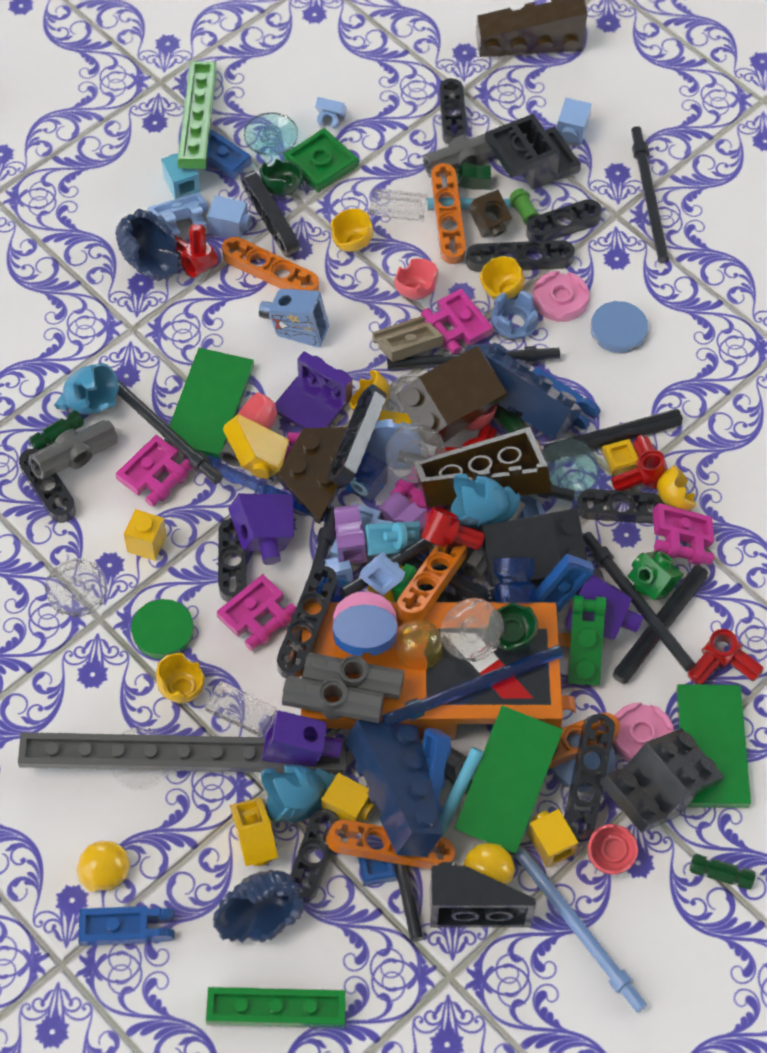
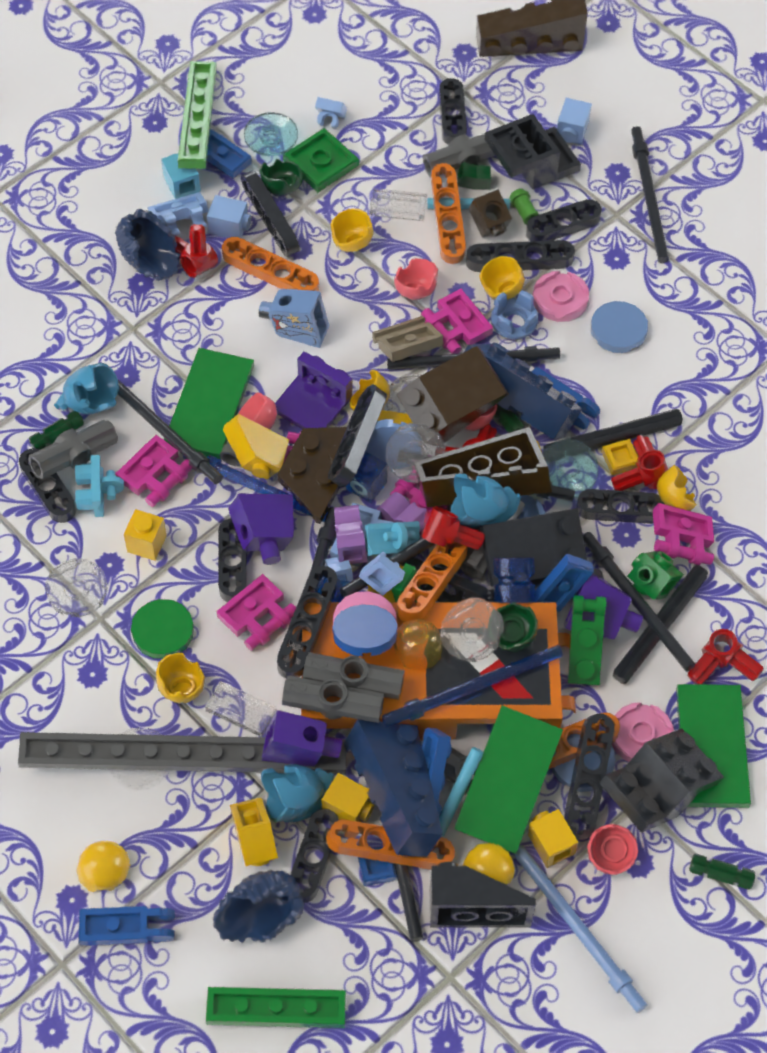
none -> medium azure hips [75,455,124,517]

